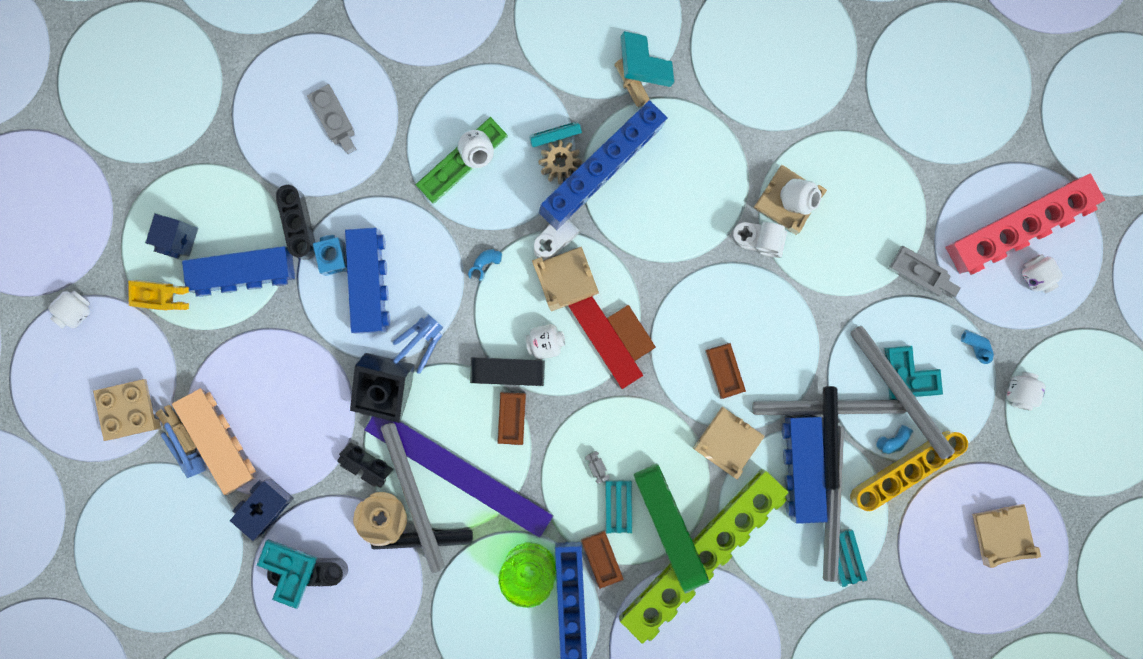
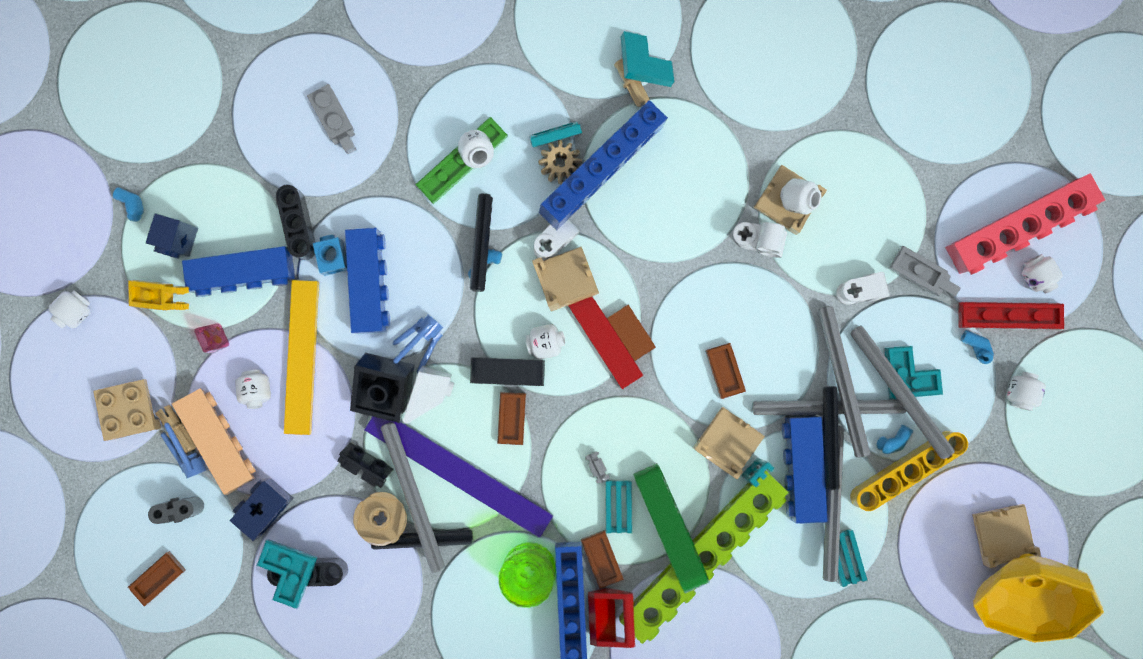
none -> dark azure arm [113,187,144,222]
none -> dark orange tile [127,551,186,607]
none -> dark grey piece [148,496,204,524]
none -> clear pink slope [194,323,229,354]
none -> white head [235,370,271,409]
none -> yellow tile [284,280,319,435]
none -> white slope [403,366,455,424]
none -> black axle [470,193,493,292]
none -> red tile [588,588,636,648]
none -> teal tile [741,458,775,487]
none -> light grey axle [818,306,870,458]
none -> white piece [836,272,890,305]
none -> red tile [958,302,1064,329]
none -> yellow rock [973,554,1104,643]

